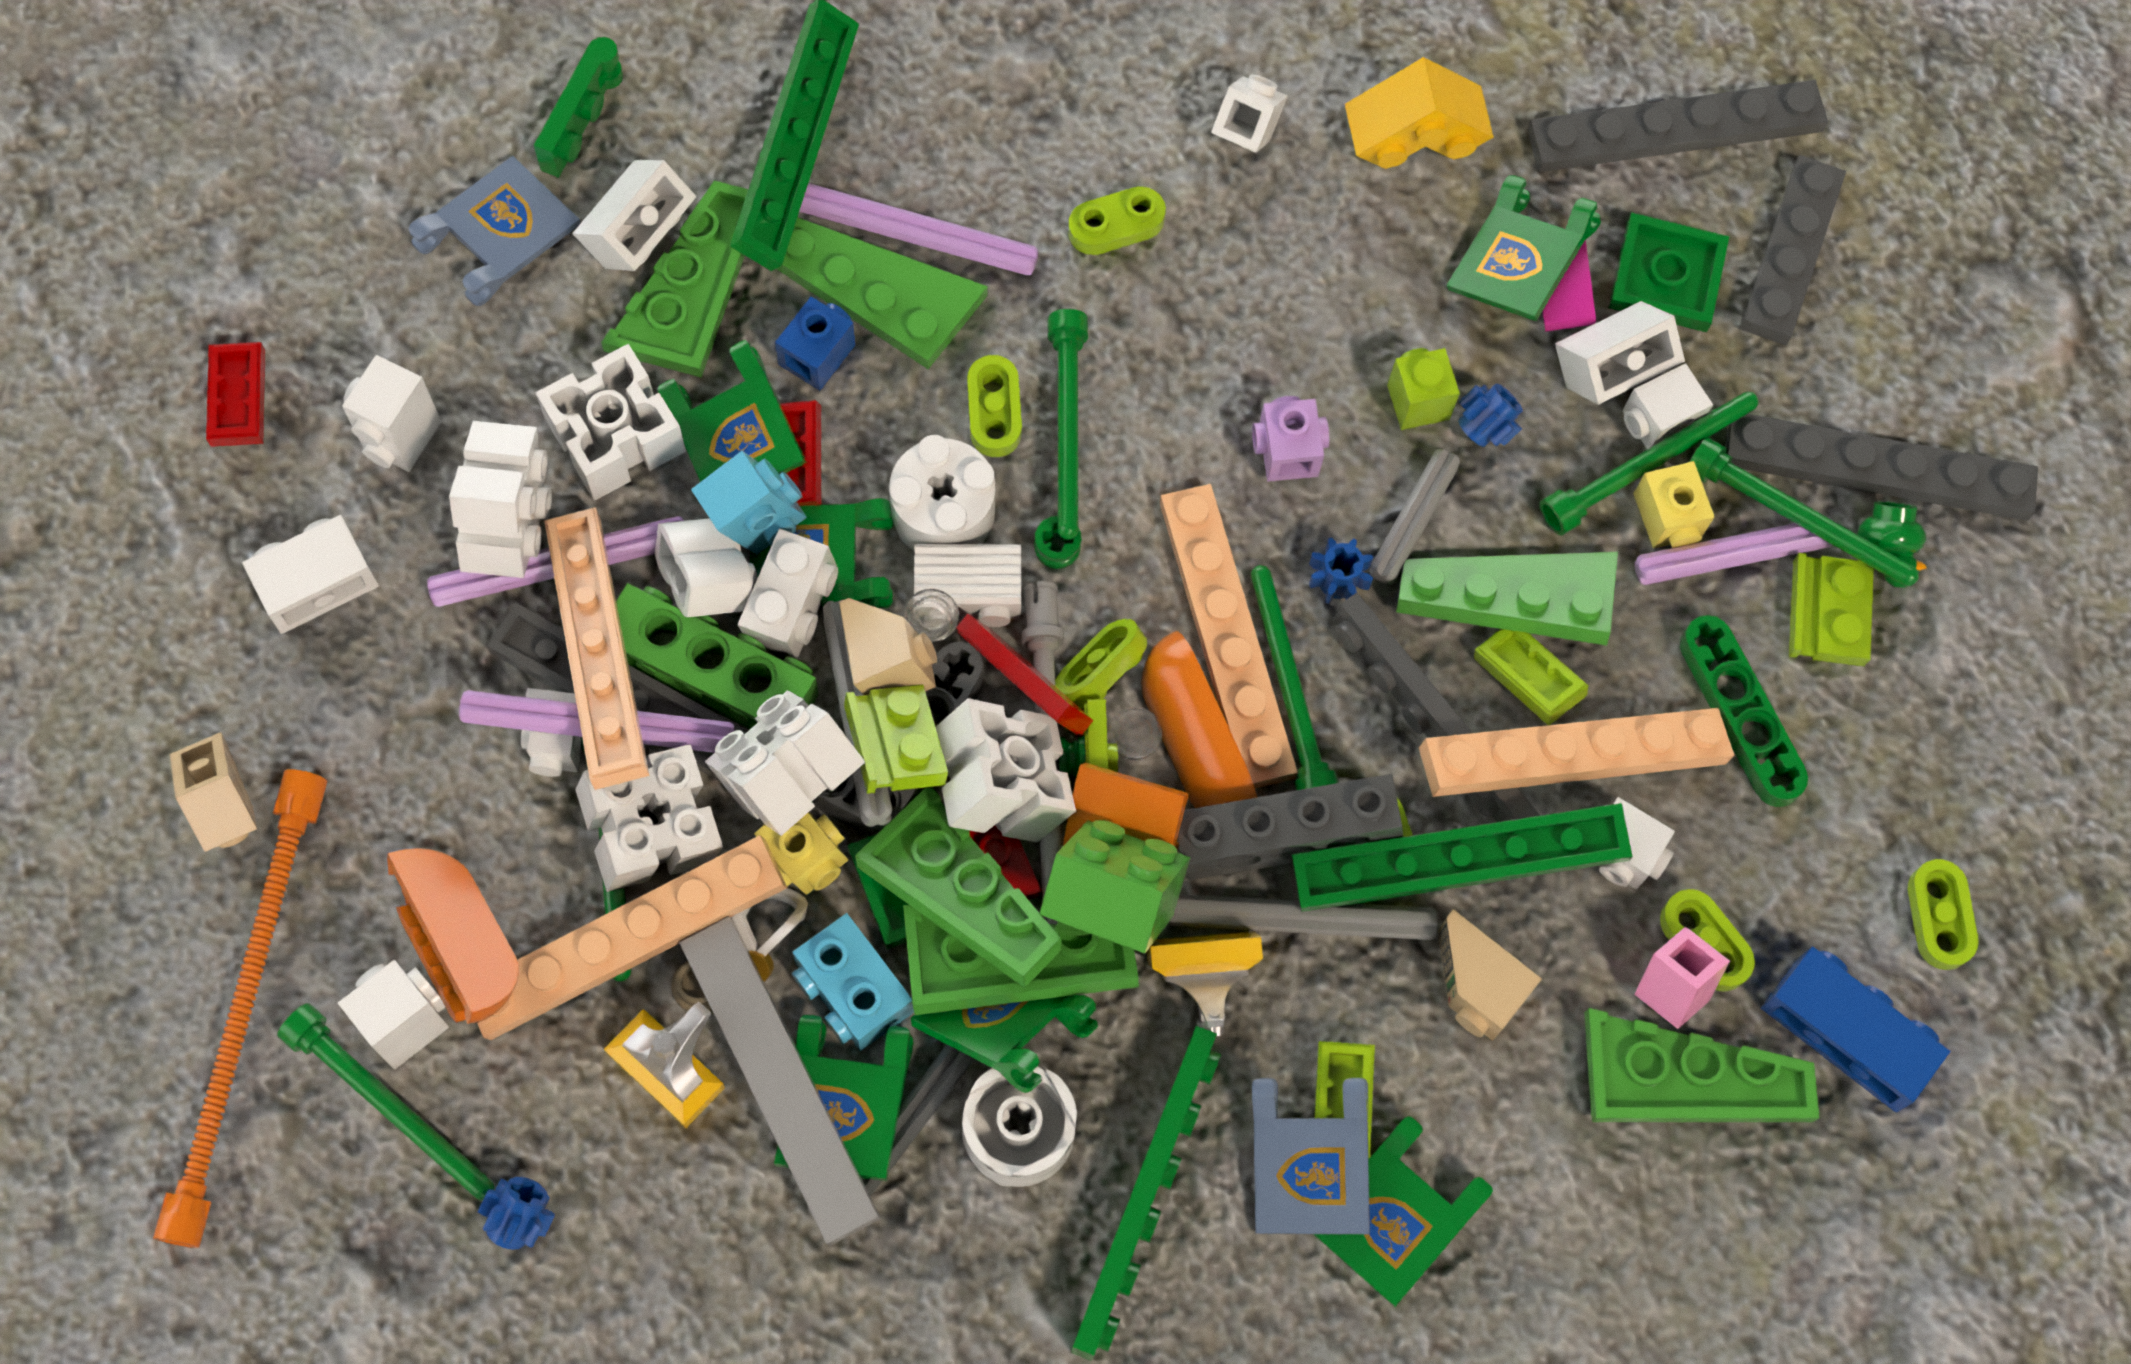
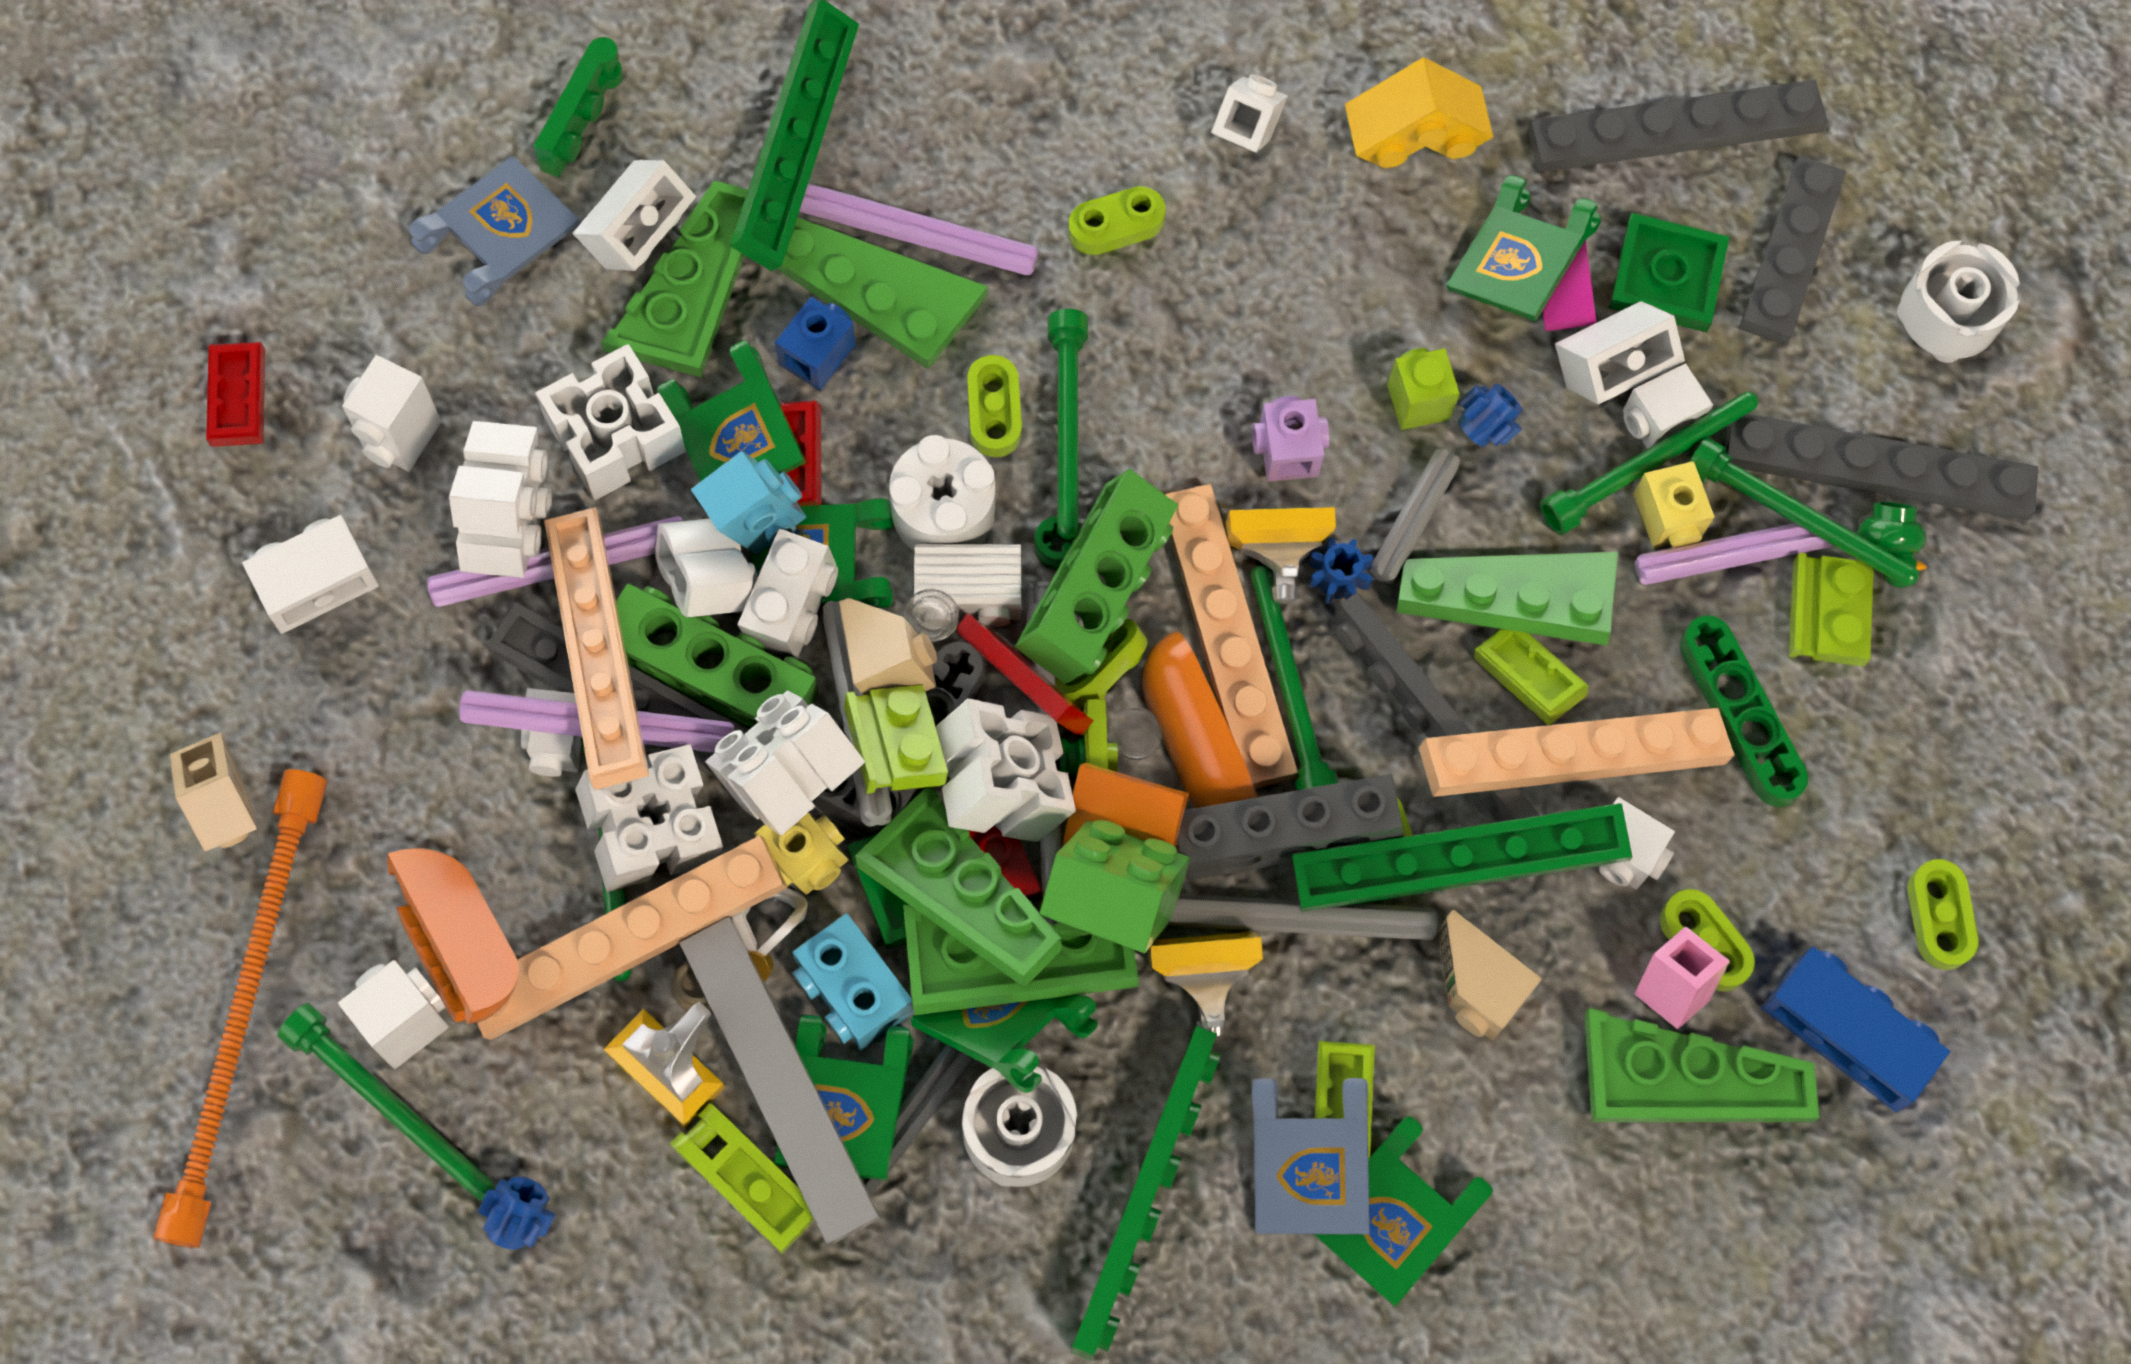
none -> lime plate [670,1103,815,1254]
none -> bright green brick [1015,468,1178,684]
none -> yellow piece [1225,507,1336,604]
none -> white brick [1897,241,2020,363]

